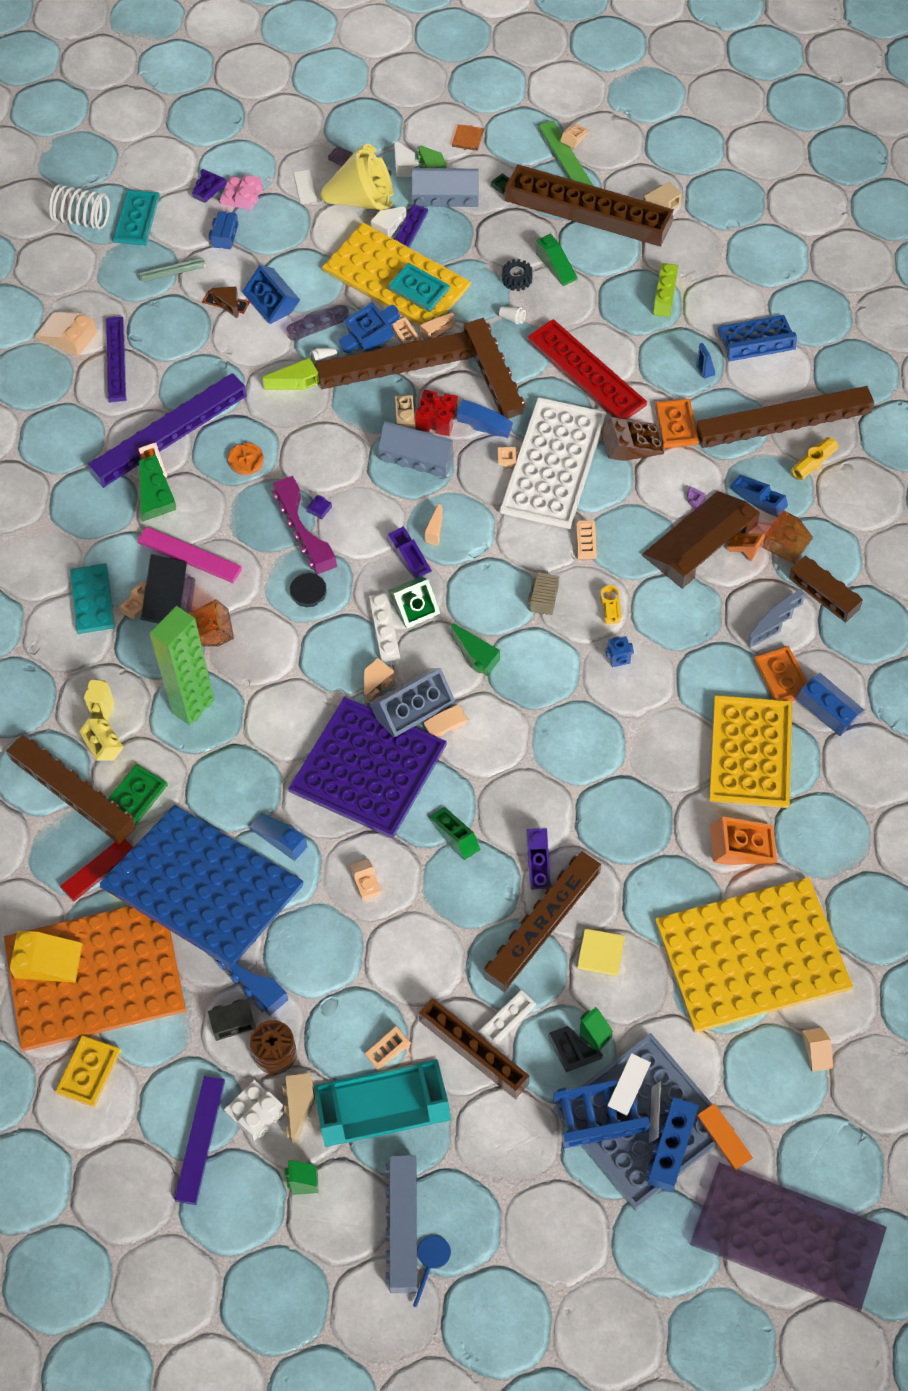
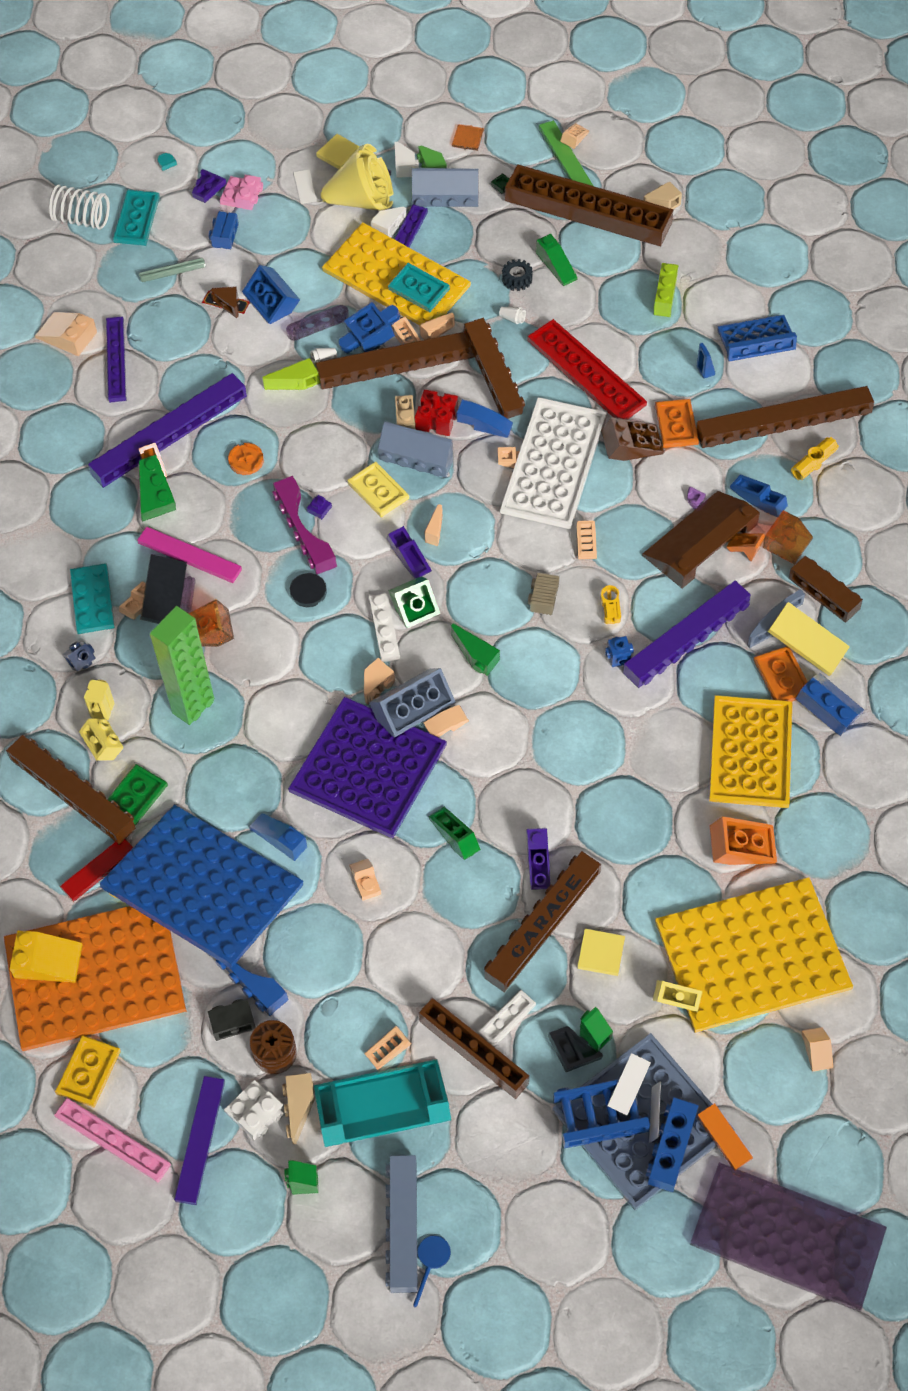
none -> bright pink tile [54,1098,171,1183]
none -> dark blue brick [62,641,96,671]
none -> teal tile [157,153,177,171]
none -> light yellow tile [316,134,360,169]
none -> light yellow tile [347,461,409,517]
none -> dark purple brick [623,580,751,688]
none -> light yellow slope [653,980,702,1012]
none -> light yellow tile [767,602,850,676]

